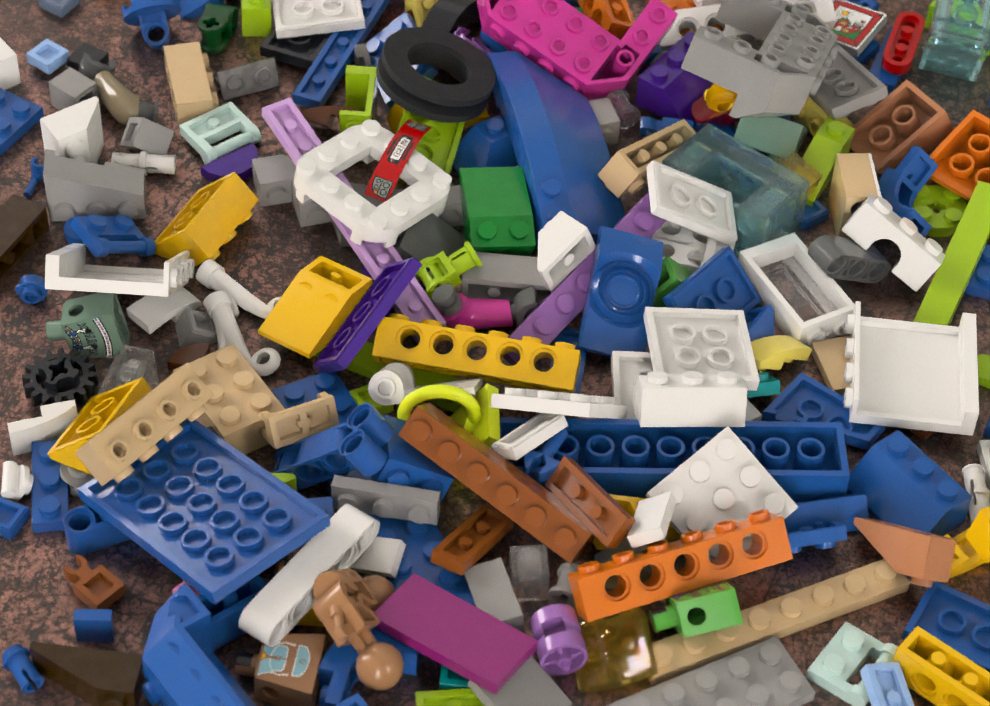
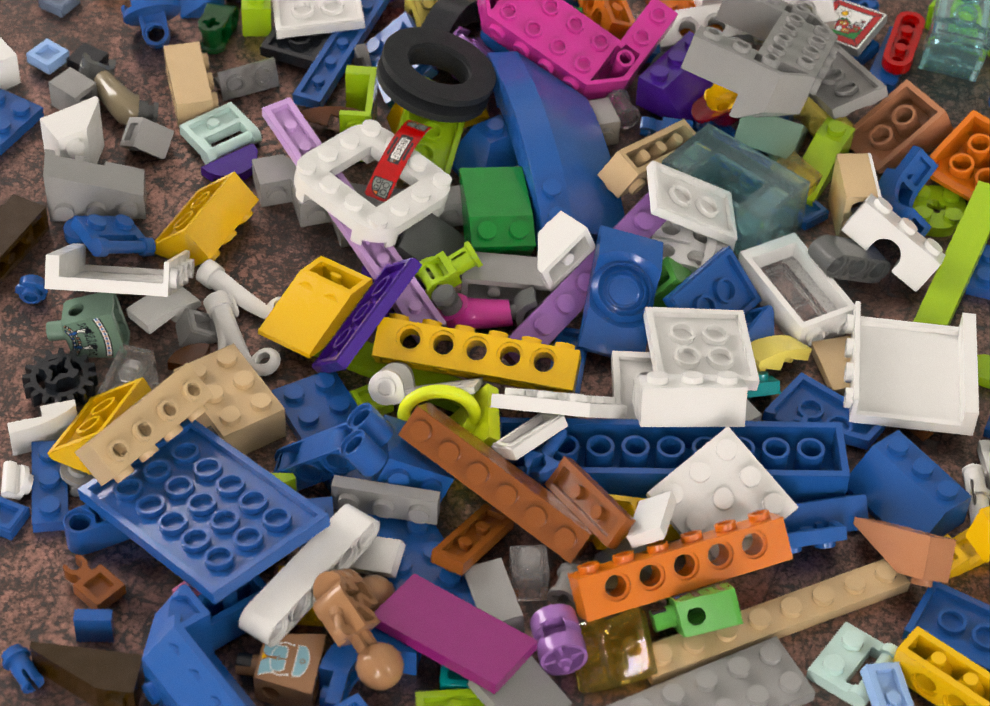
blue hand [23,157,44,198] -> none
white pin [111,151,176,176] -> none
tan hinge [259,391,340,449] -> none

